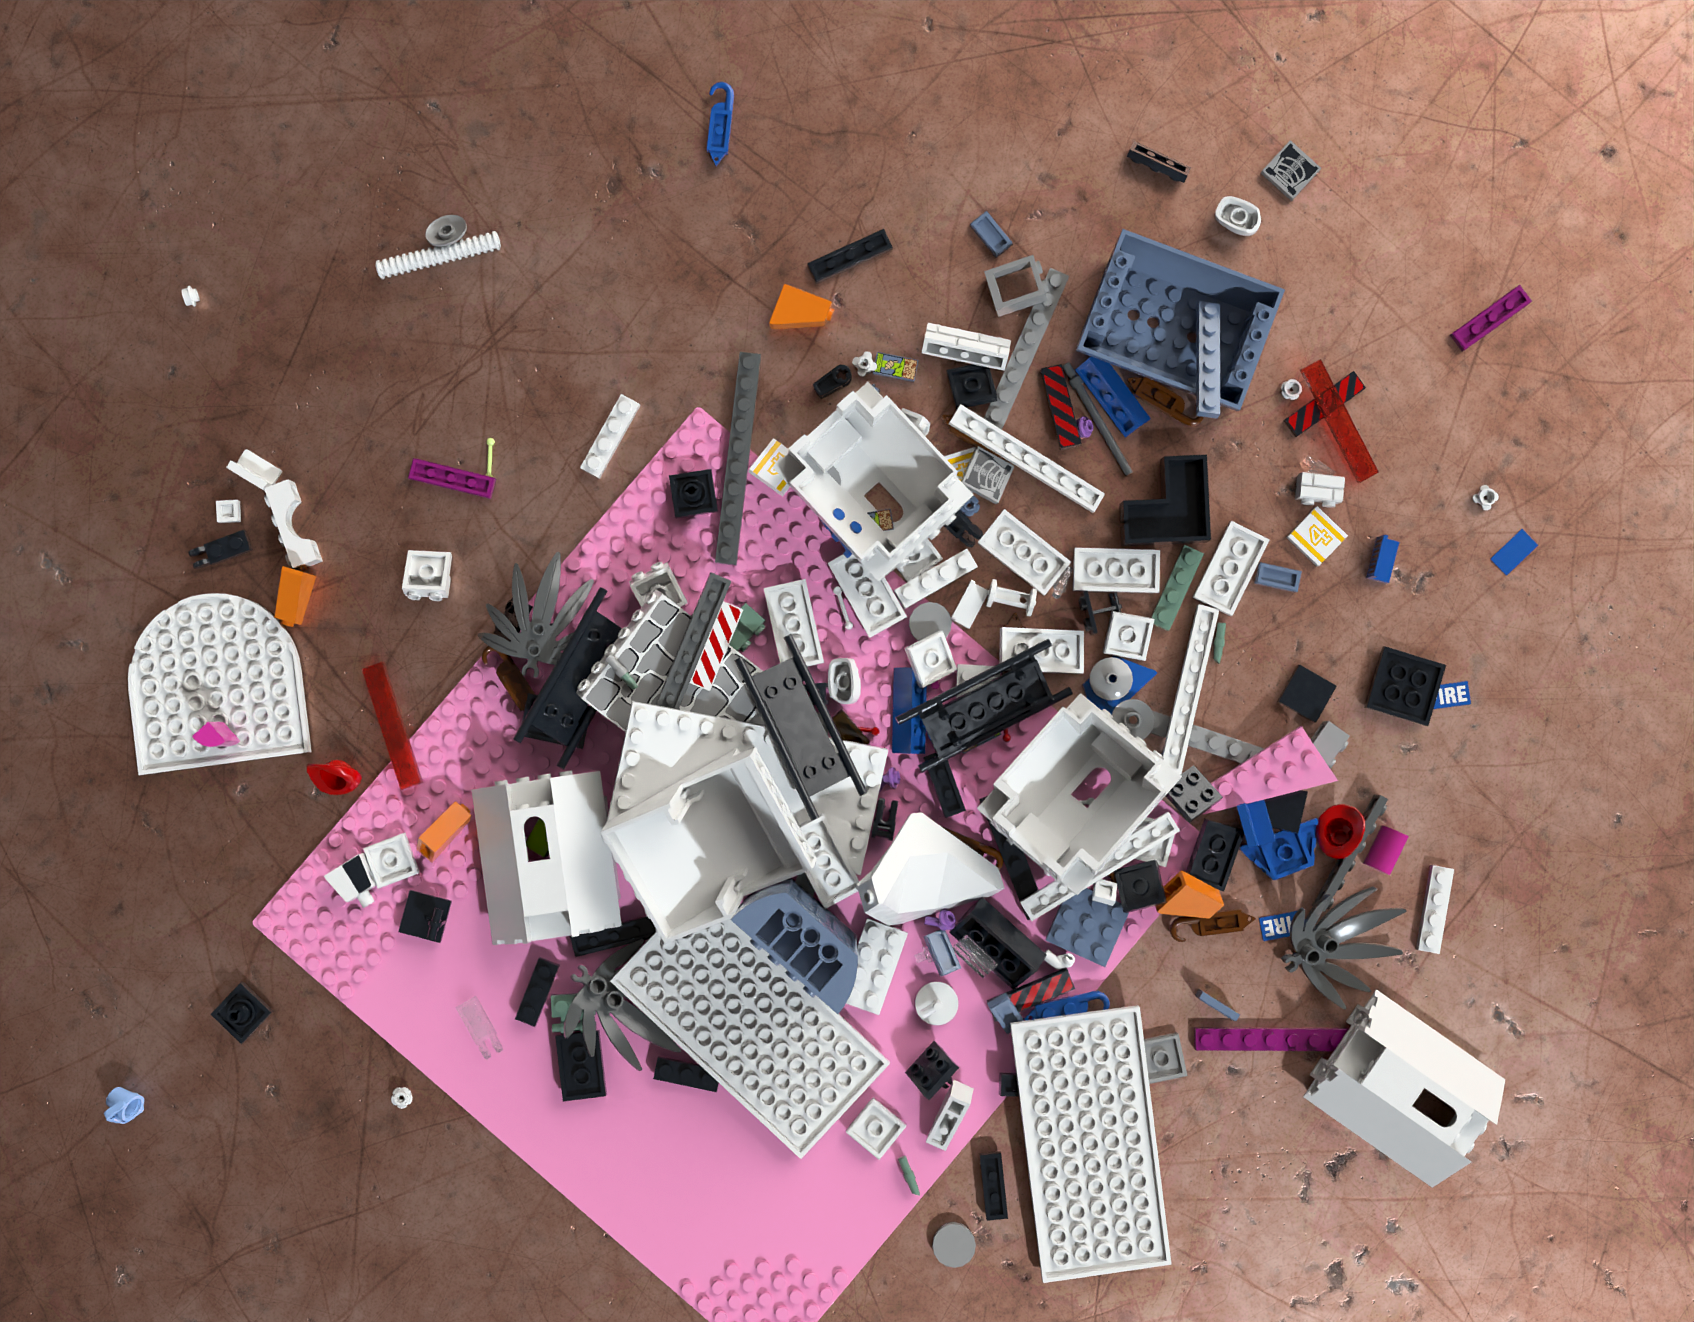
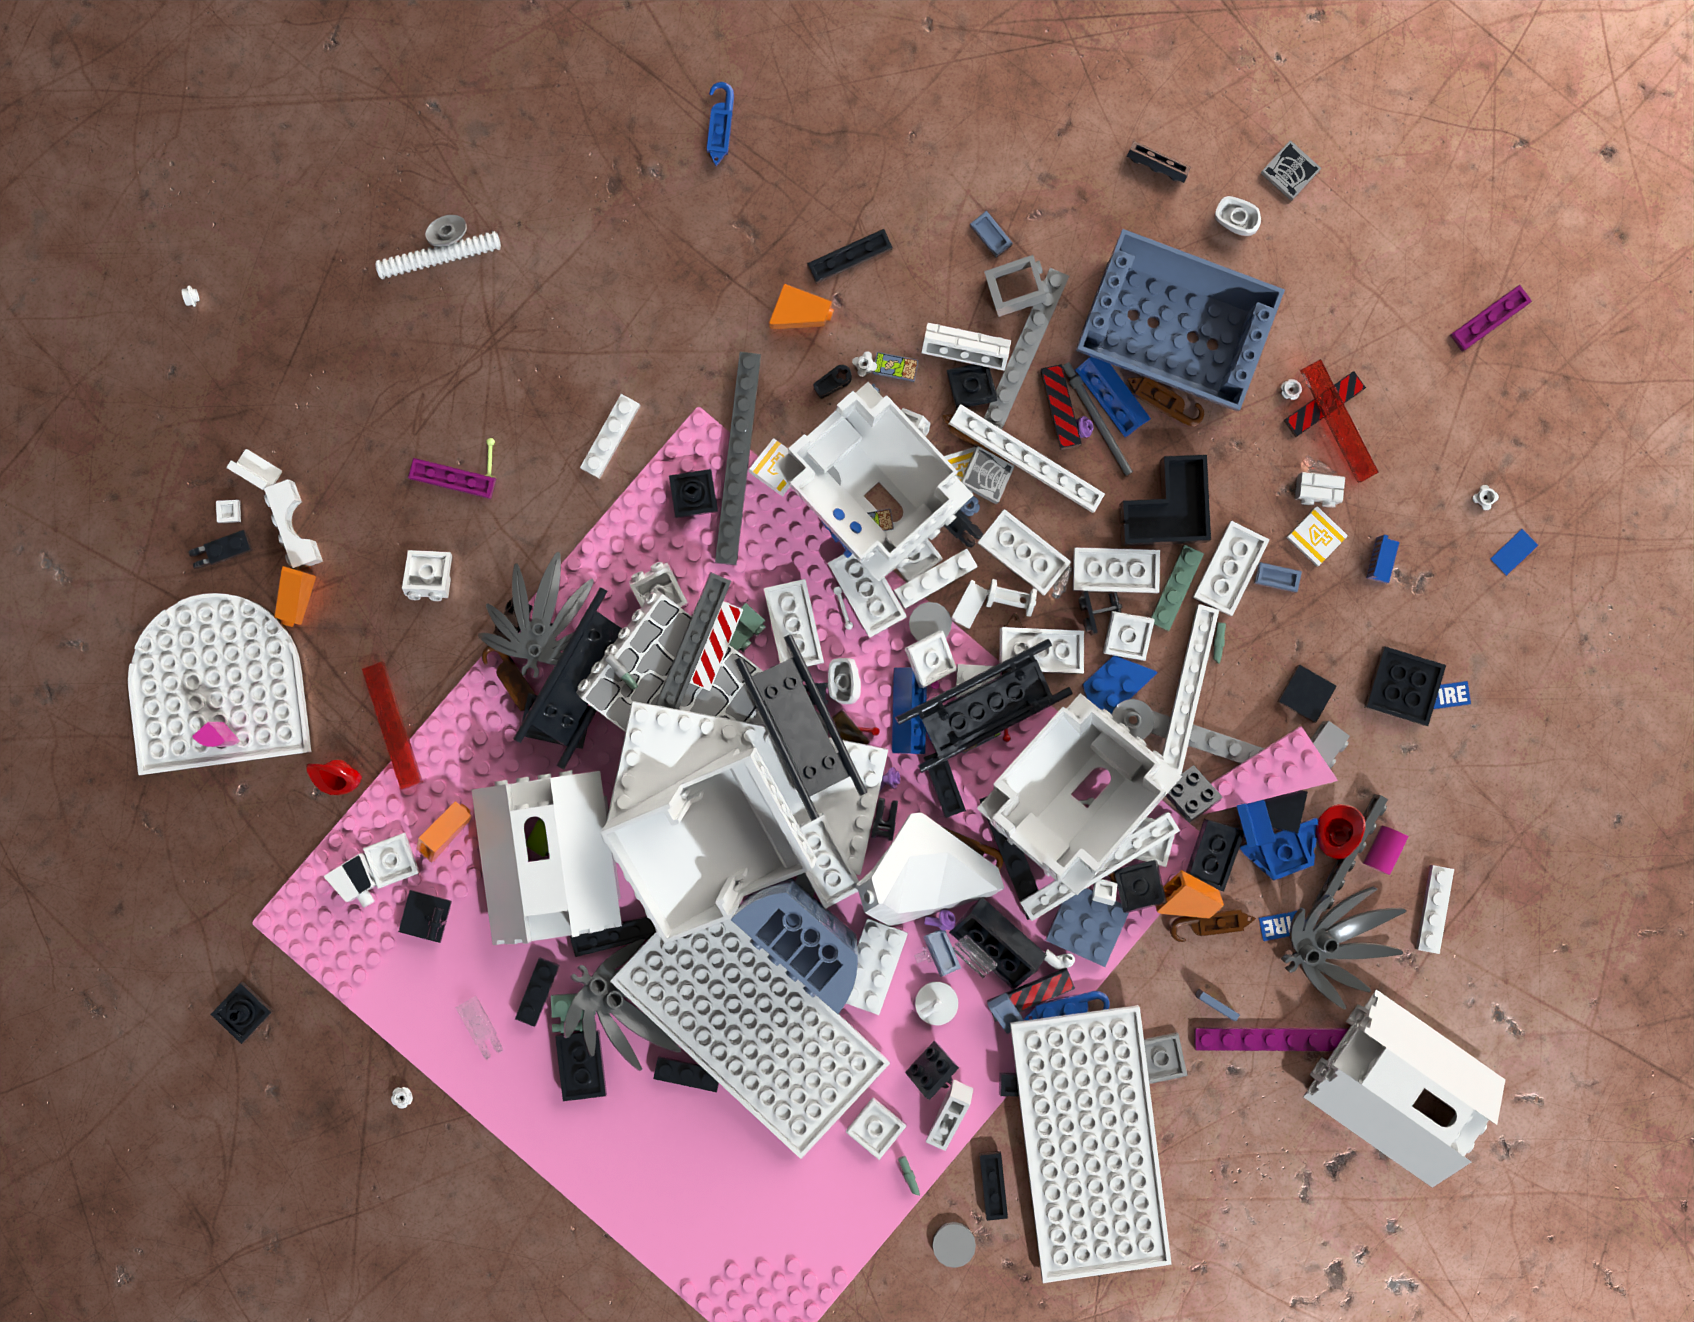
light blue piece [104,1087,144,1124] -> none
light grey dish [1090,658,1133,700] -> none
plate [1196,301,1220,419] -> none

